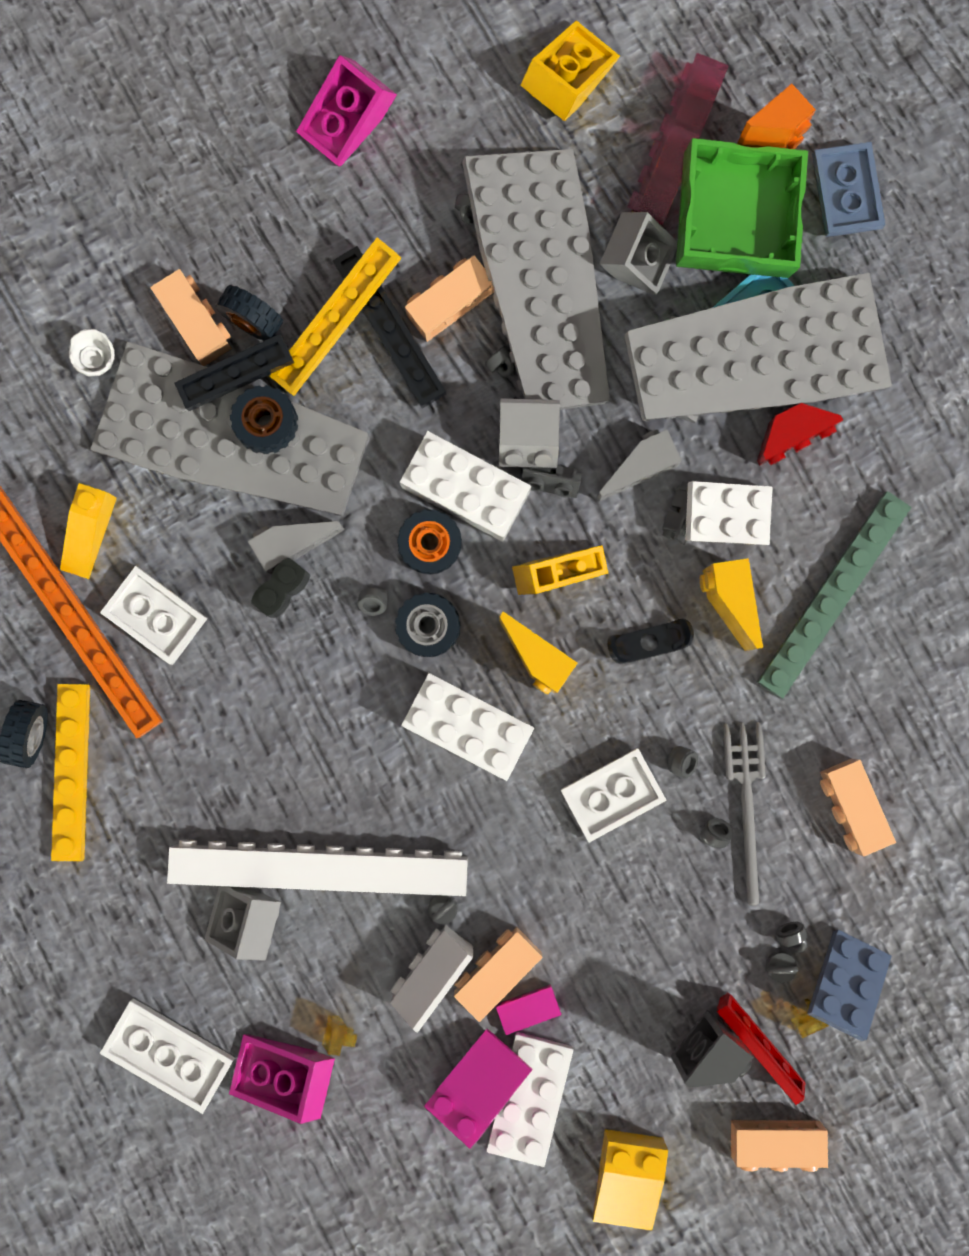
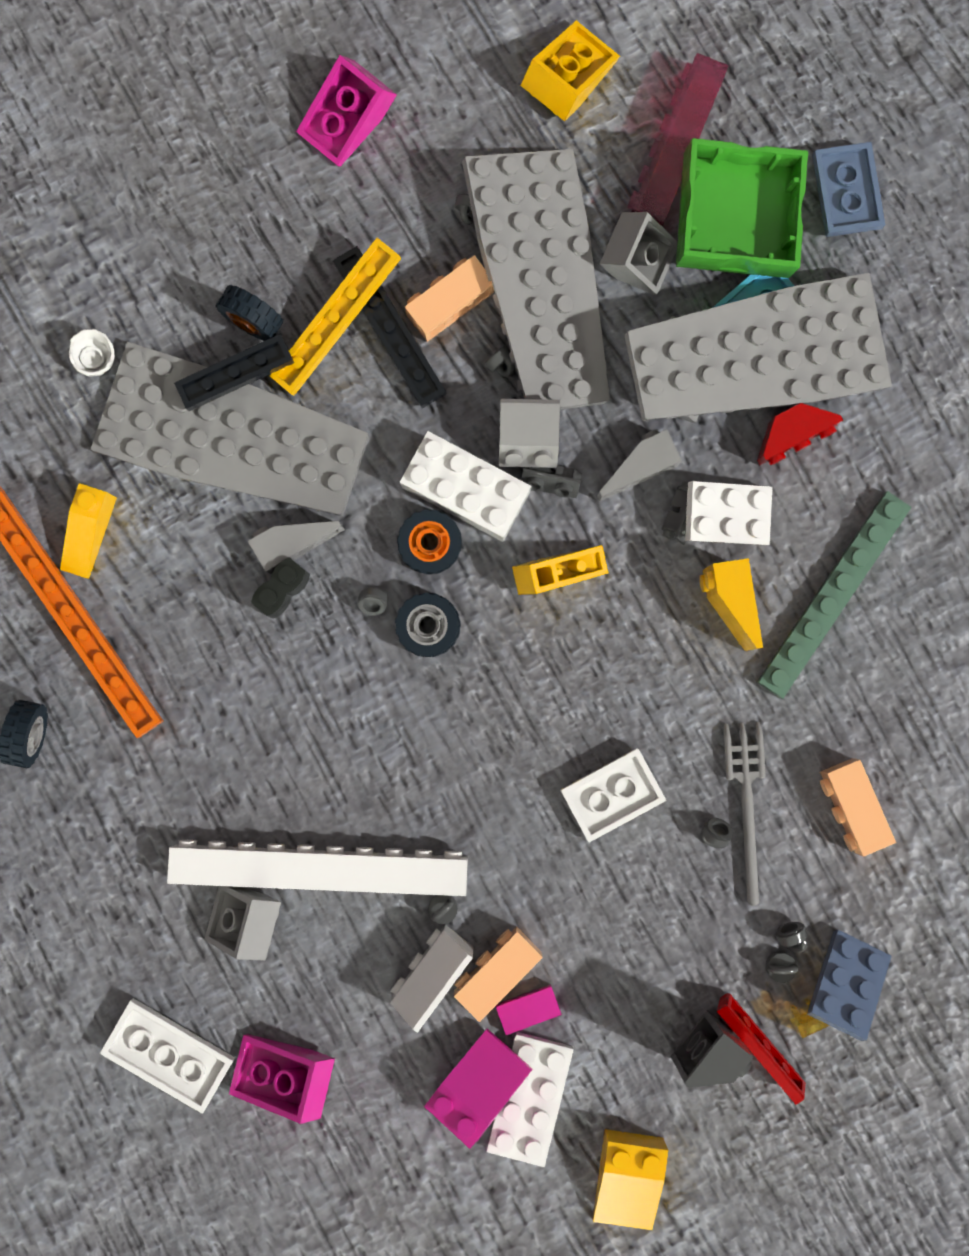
yellow plate [51,684,90,861] -> none
white plate [100,566,208,665] -> none
light nougat brick [150,269,232,366] -> none
black wheel [230,385,298,454] -> none
clear yellow tile [322,1015,357,1056] -> none
white brick [401,673,534,781] -> none
yellow slope [499,612,578,695] -> none
black piece [607,618,694,664] -> none
dark grey tile [667,746,698,778] -> none
light nougat brick [731,1120,828,1172] -> none
orange slope [737,84,816,149] -> none

